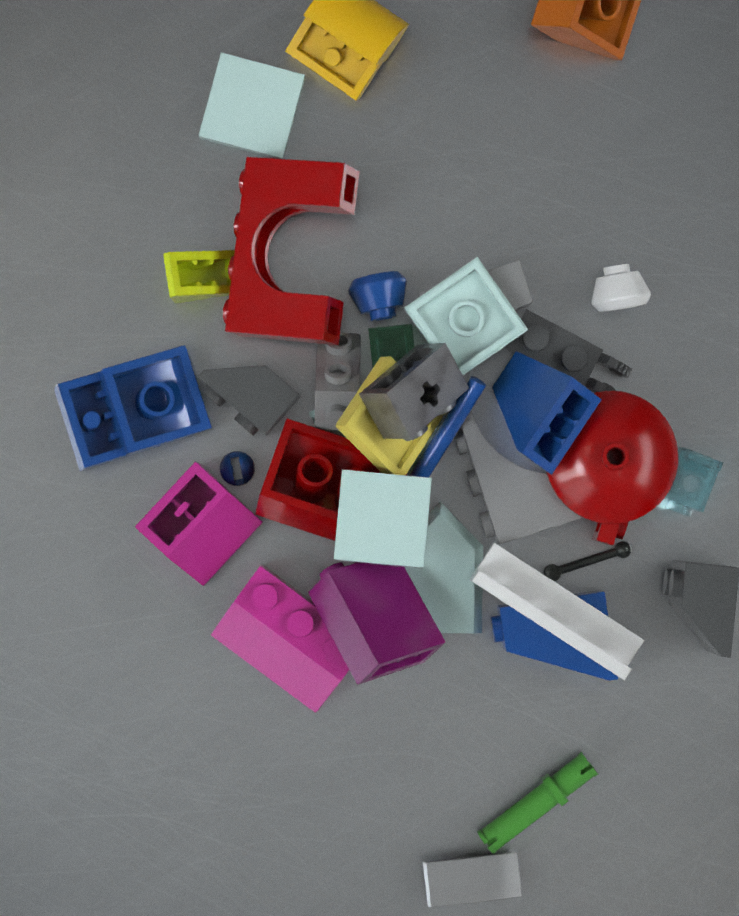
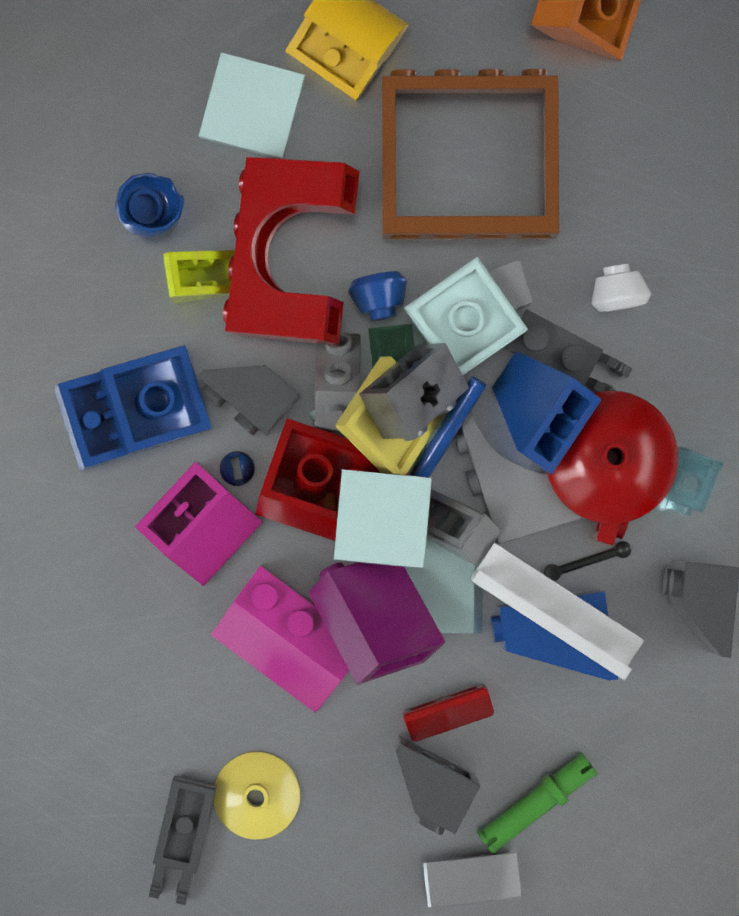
none -> blue hair [115,172,184,239]
none -> dark grey hinge [149,776,217,905]
none -> light yellow dish [213,751,300,840]
none -> dark orange window [382,69,559,240]
none -> dark grey slope [395,735,480,835]
none -> red slope [403,684,494,742]
none -> light grey slope [427,489,500,565]

